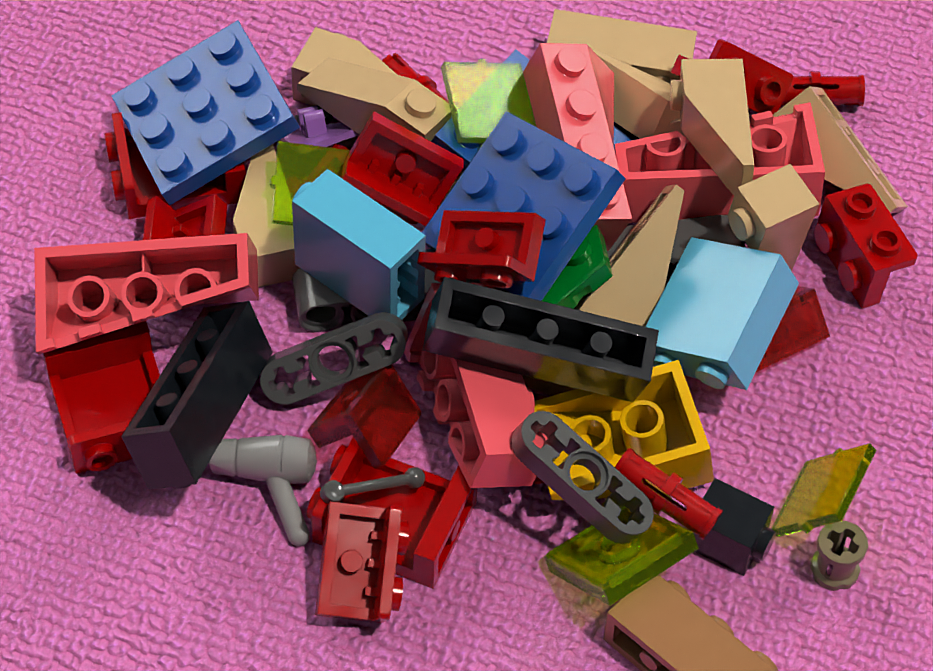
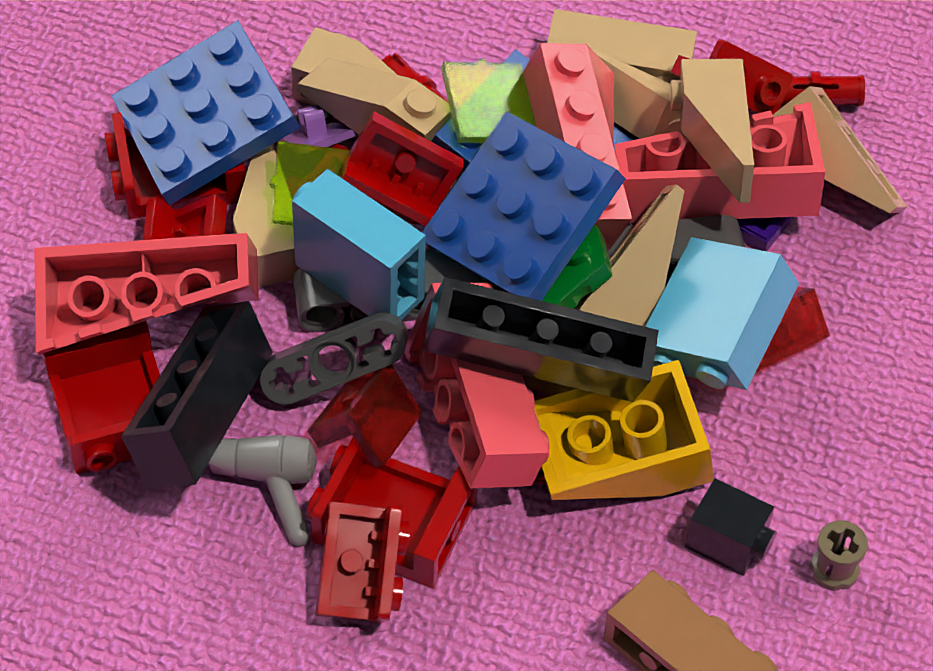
dark grey hinge [320,467,425,504] -> none
red bracket [417,210,546,288] -> none
dark grey beam [511,411,654,544] -> none
clear neon green tile [544,506,699,606] -> none
red pin [615,448,723,540] -> none
tan slope [727,164,819,271] -> none
clear neon green piece [771,443,877,537] -> none
red bracket [814,183,918,309] -> none

